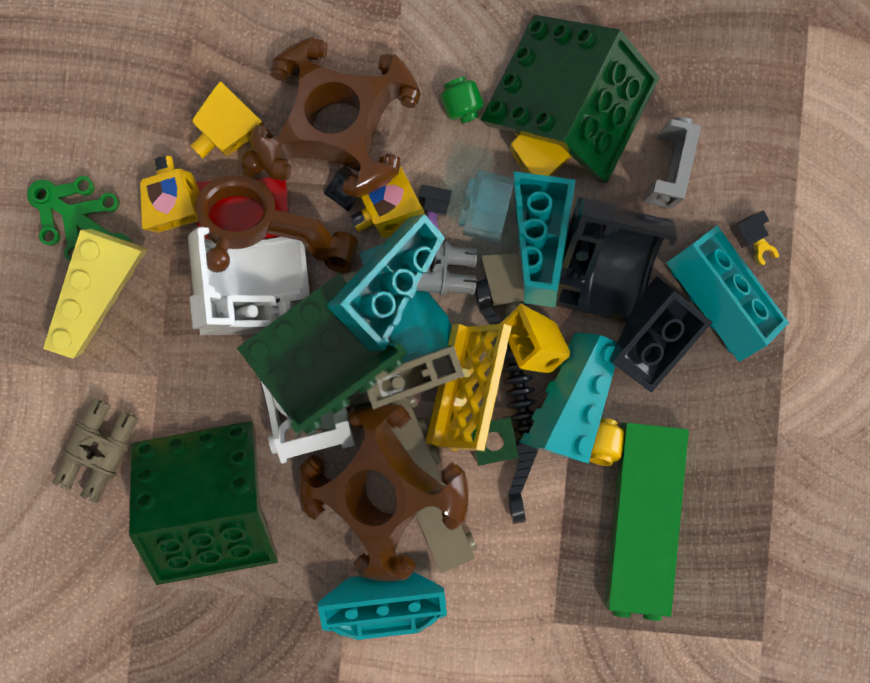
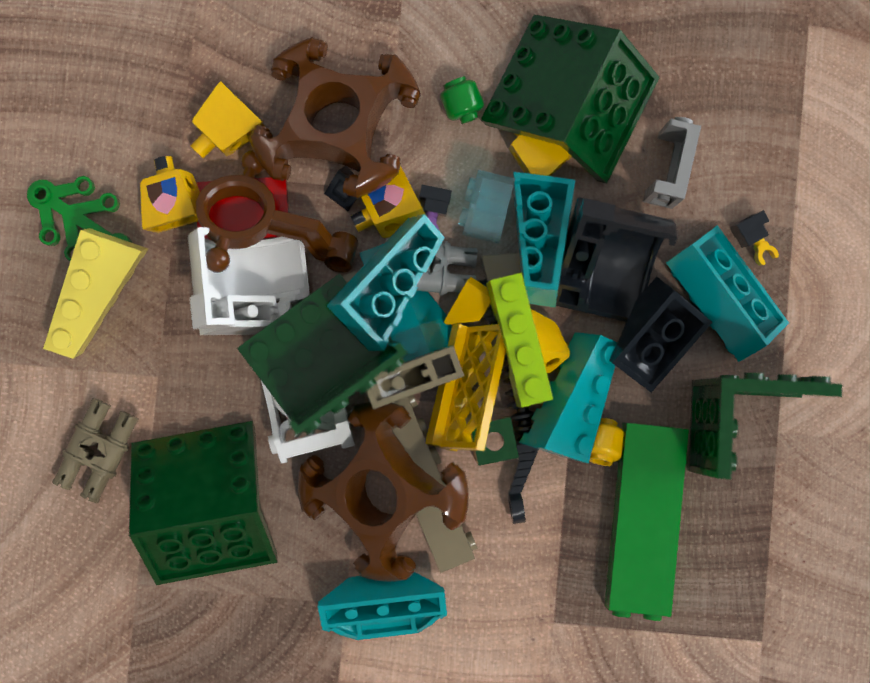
none -> yellow tile [444,277,491,325]
none -> lime arch [486,273,553,407]
none -> dark green bracket [688,373,843,480]

